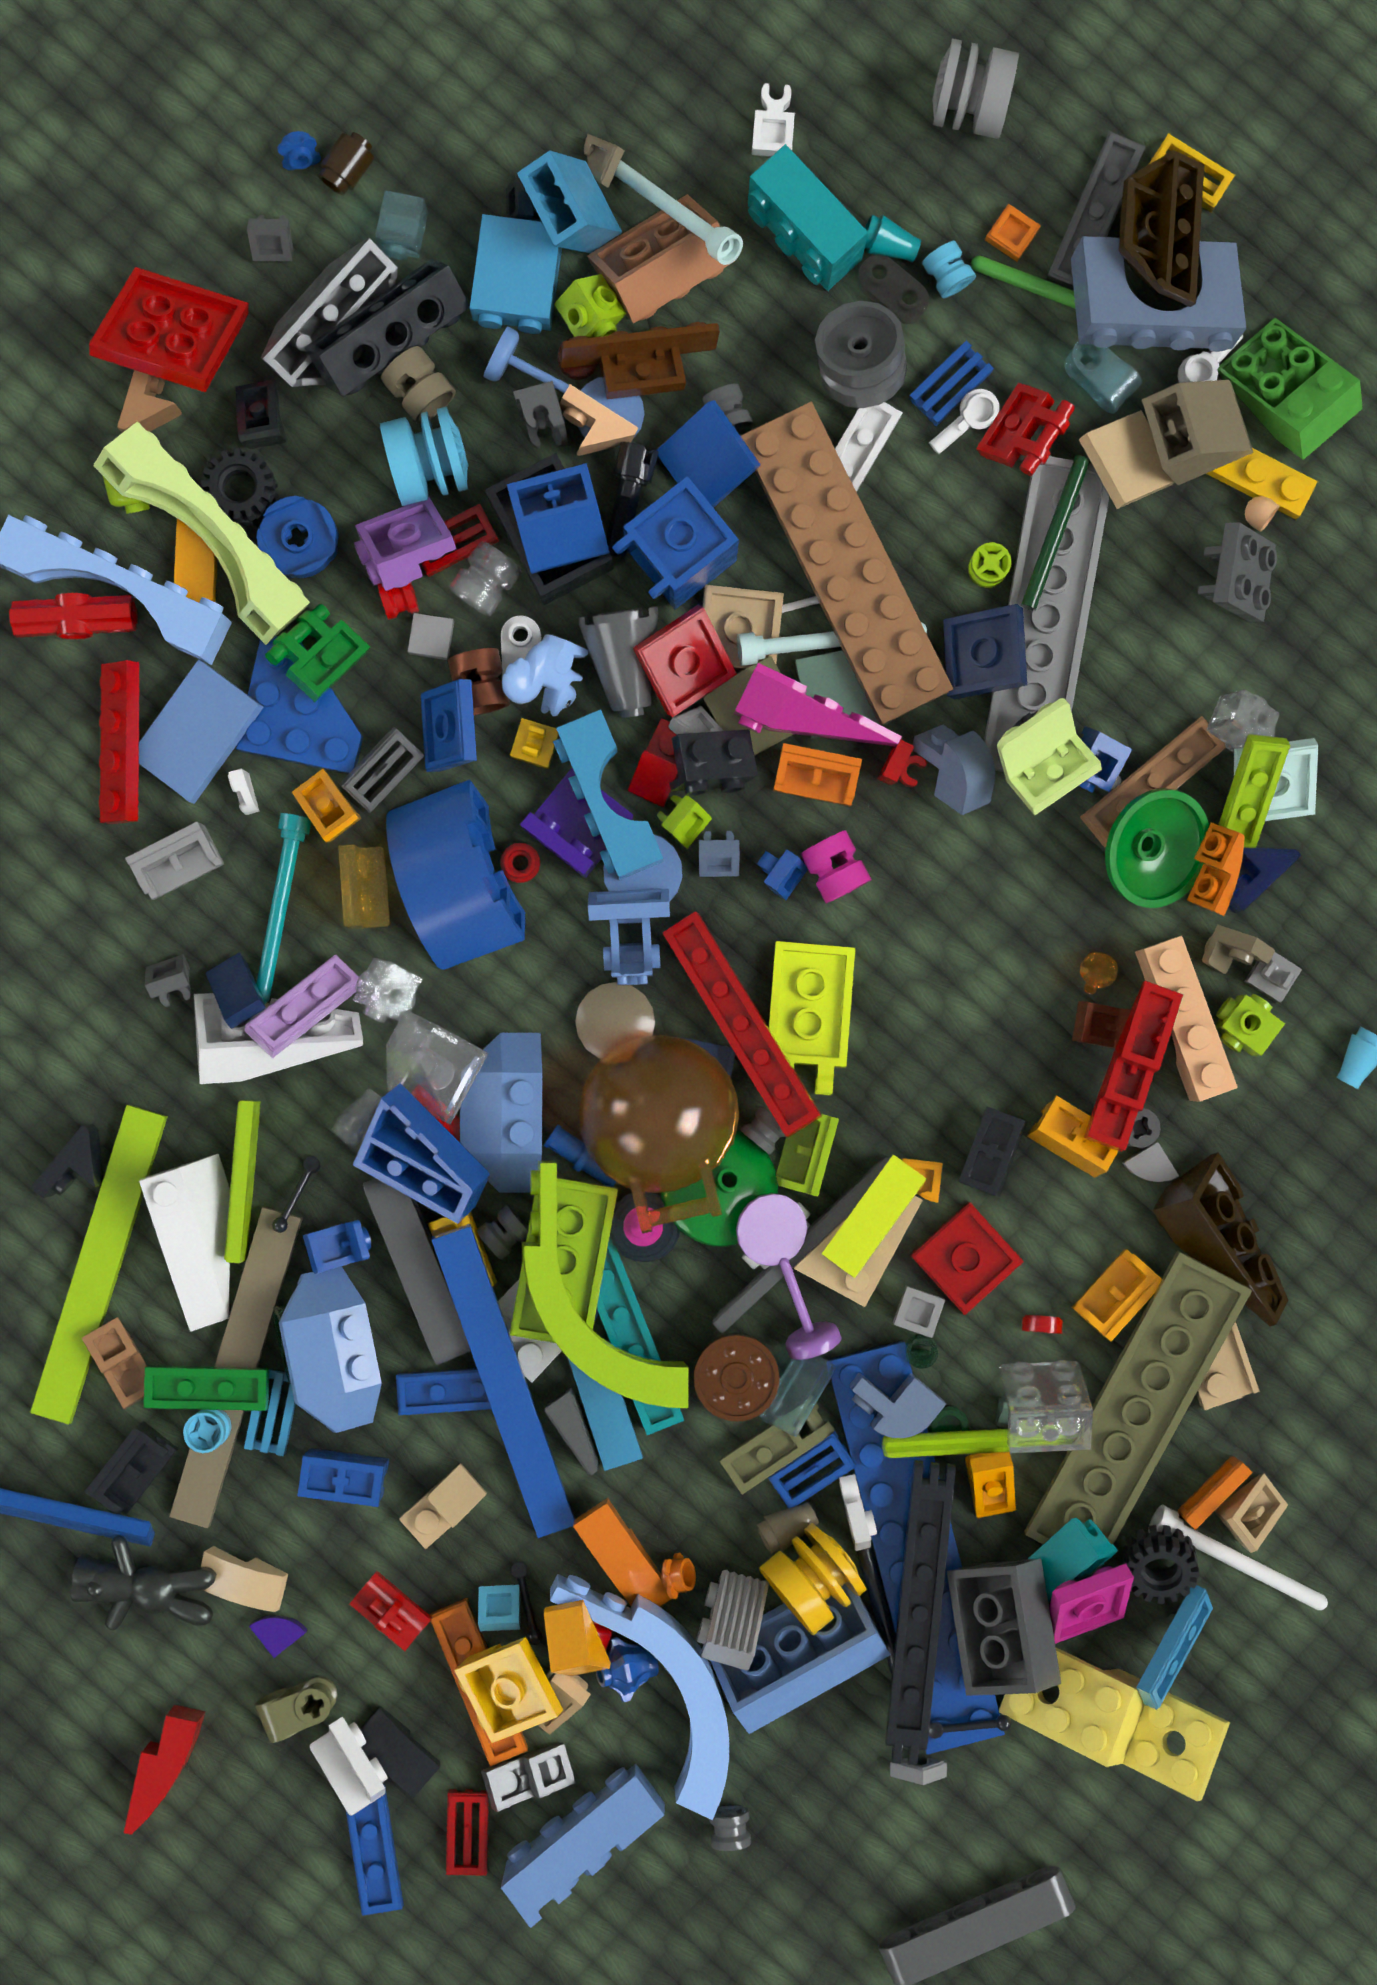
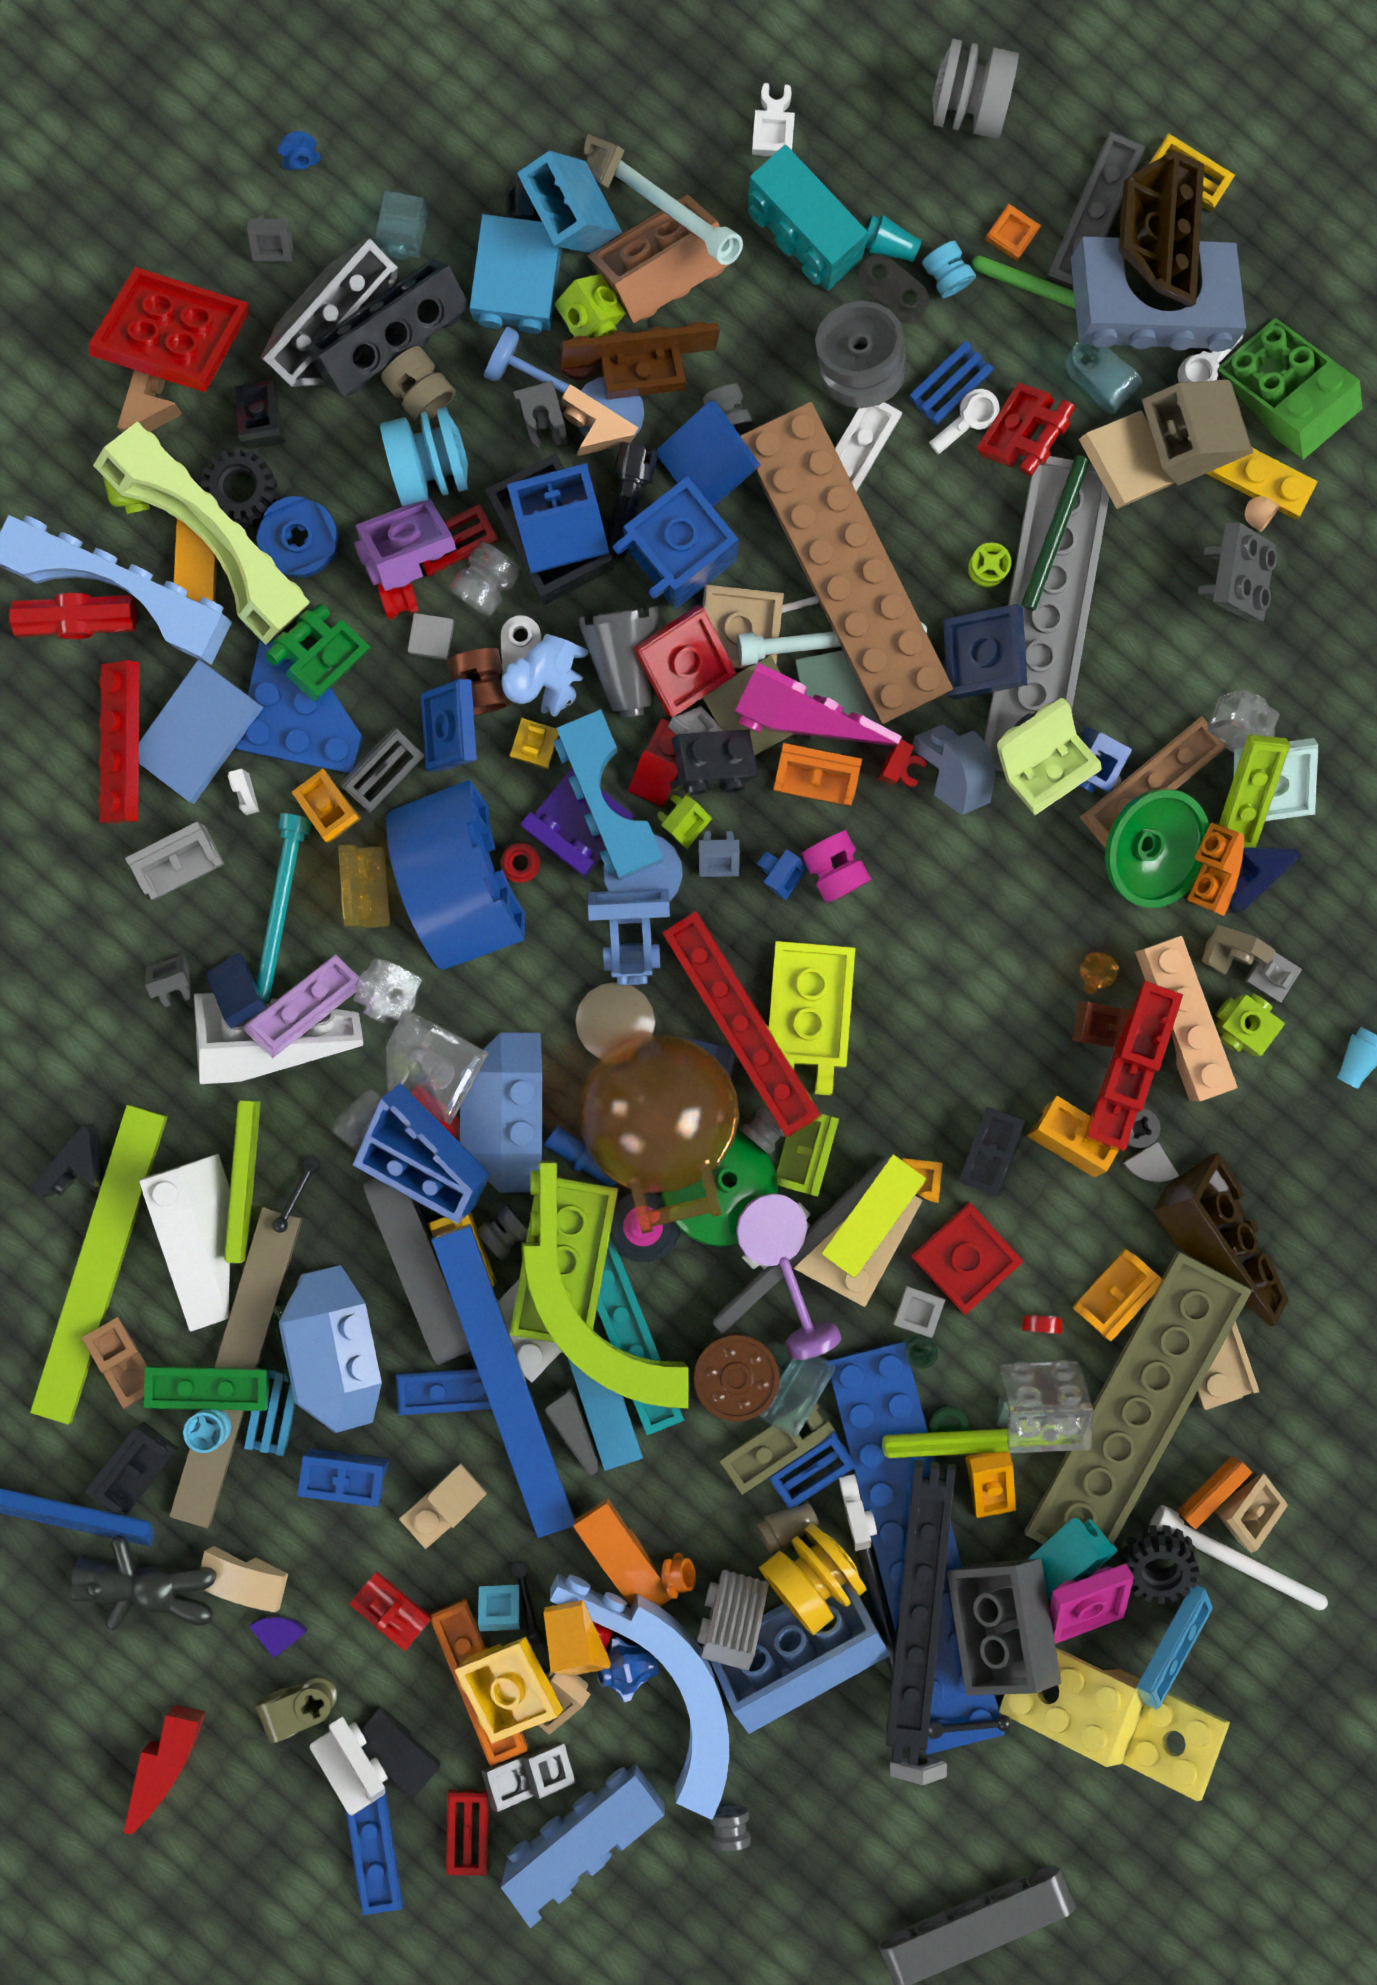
blue bracket [303,1220,371,1274] -> none
dark brown brick [318,132,374,196] -> none
sand blue brick [849,1373,946,1438] -> none

